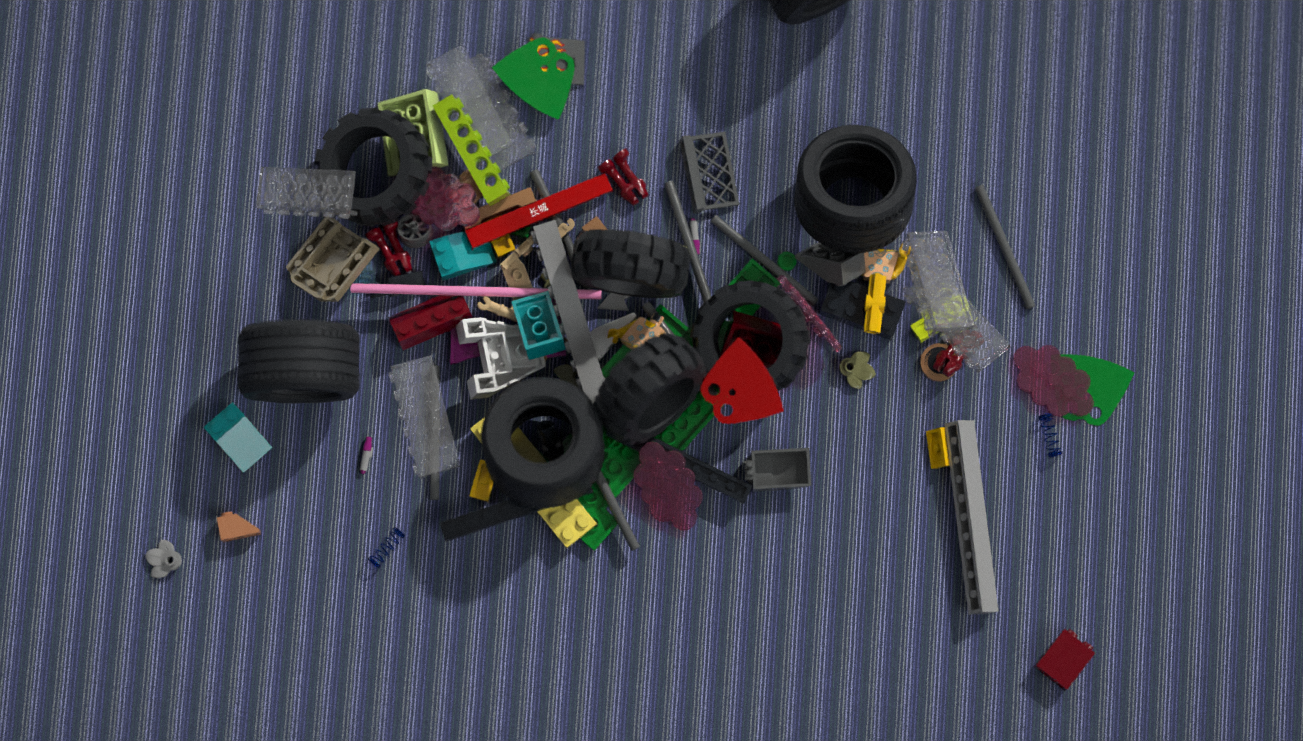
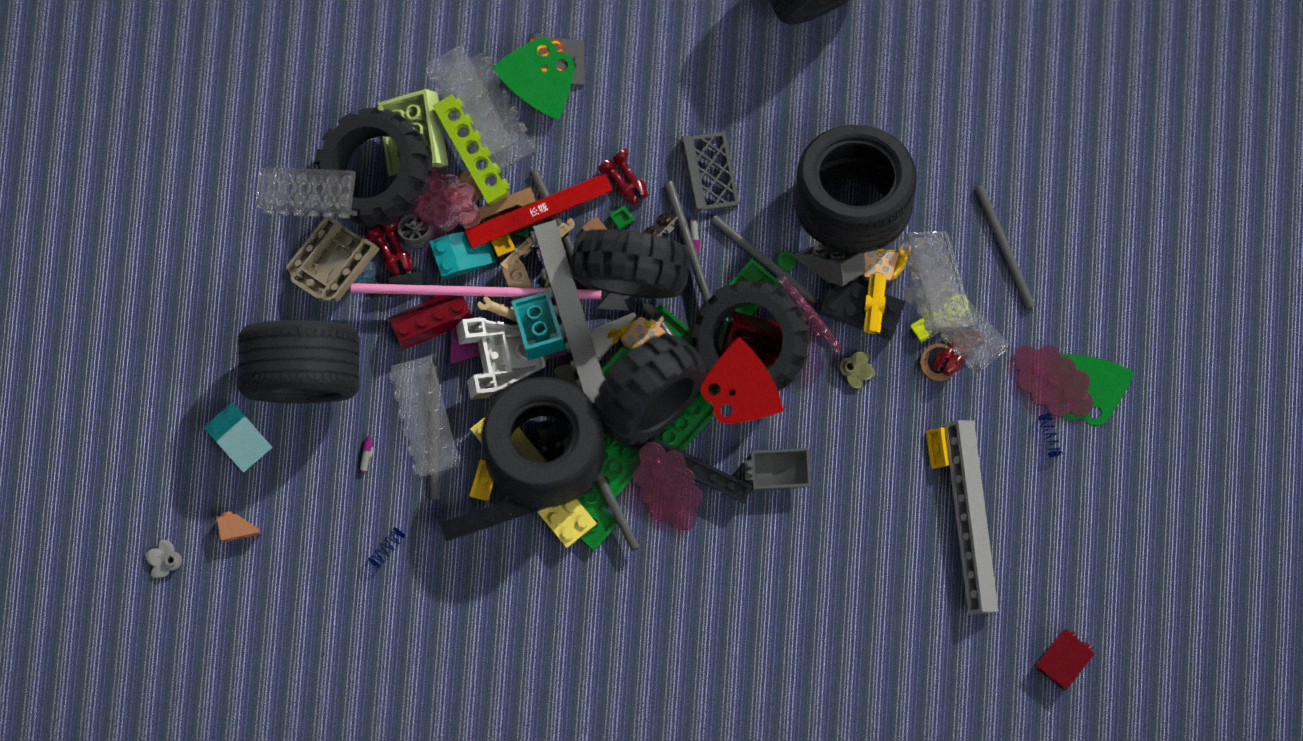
none -> green tile [609,205,635,230]
none -> dark brown hinge [642,213,678,238]

